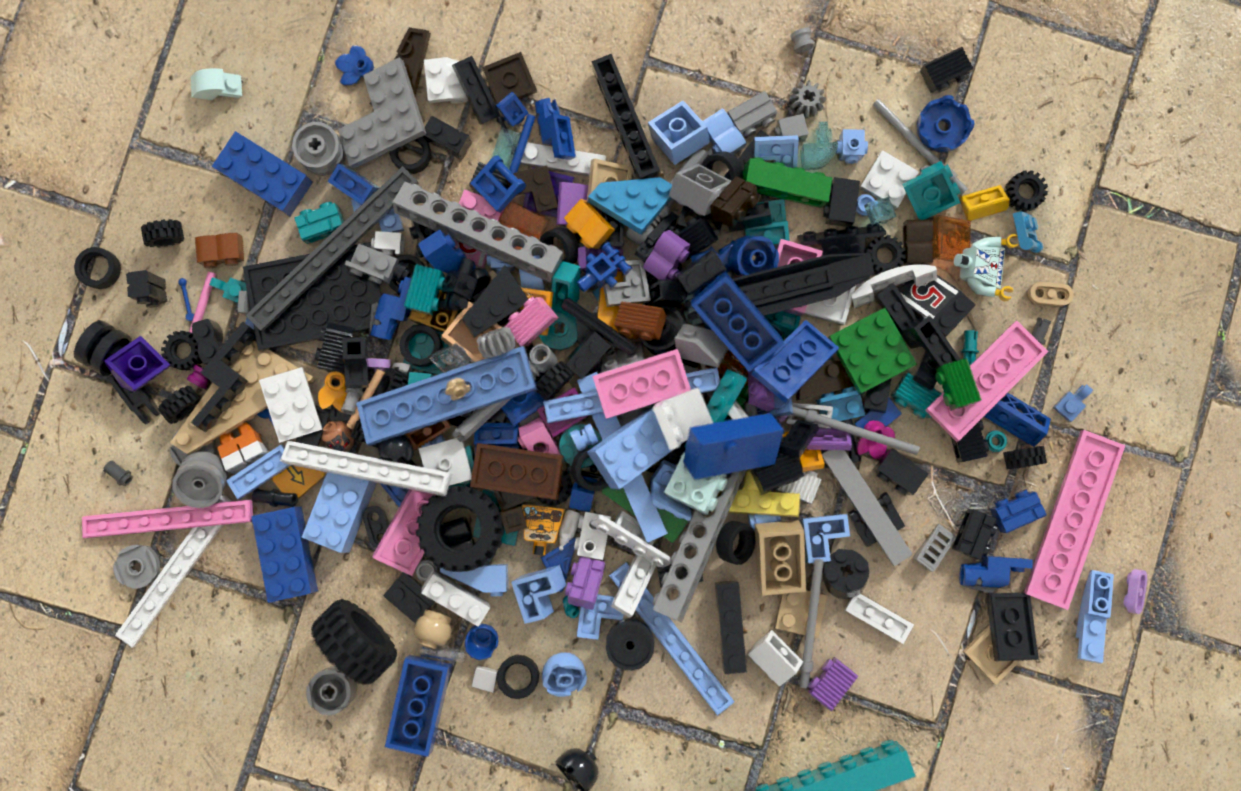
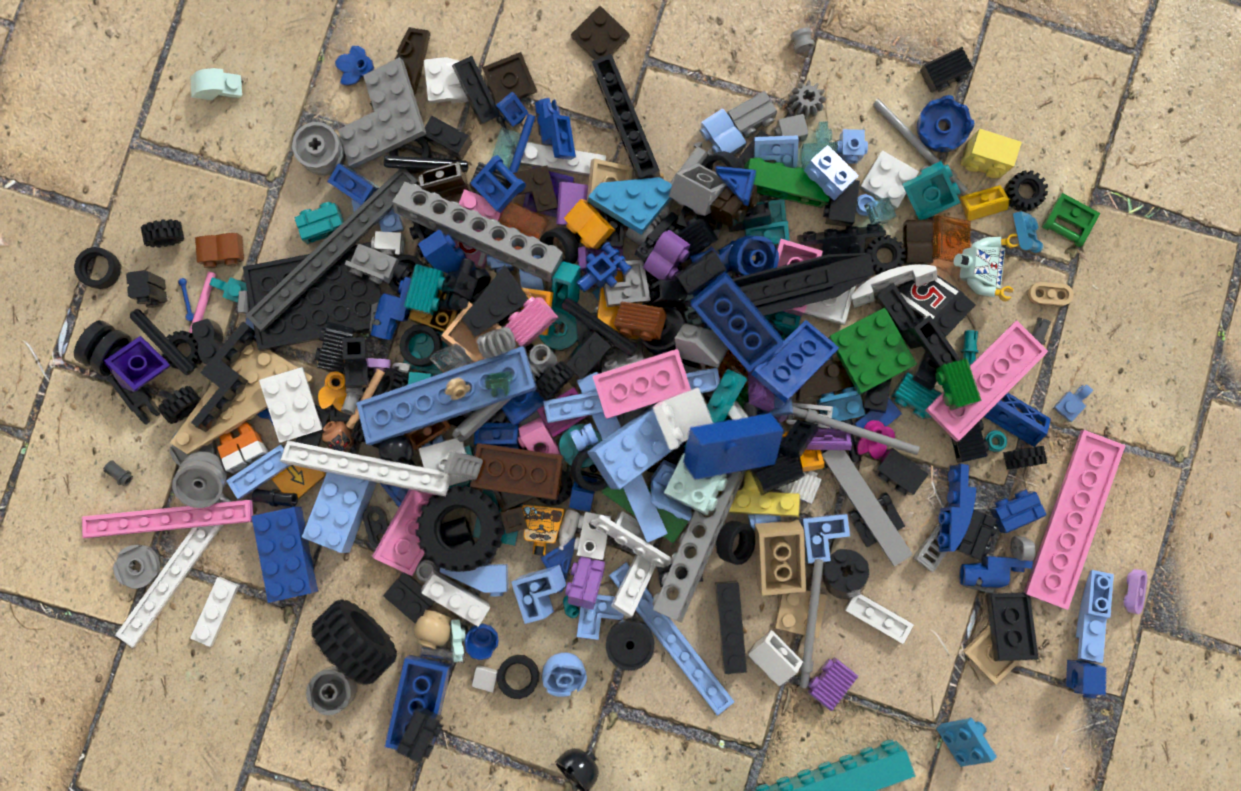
magenta wheel [187,364,209,389] -> none
blue brick [212,131,313,217] -> none
light blue brick [648,101,710,165] -> none
none -> black axle [130,309,195,375]
none -> white plate [190,577,240,647]
none -> black axle [383,155,468,172]
none -> black brick [396,706,444,763]
none -> dark brown brick [418,161,469,198]
none -> light grey slope [444,451,483,480]
none -> light aqua plate [450,619,465,662]
none -> tile [485,371,513,397]
none -> dark brown plate [571,6,630,60]
none -> blue tile [715,166,756,206]
none -> light blue brick [804,145,859,201]
none -> dark azure plate [936,718,997,767]
none -> blue slope [938,464,976,552]
none -> light yellow brick [960,129,1022,179]
none -> light grey beam [1010,536,1035,561]
none -> green plate [1042,193,1100,248]
none -> blue brick [1066,660,1107,698]

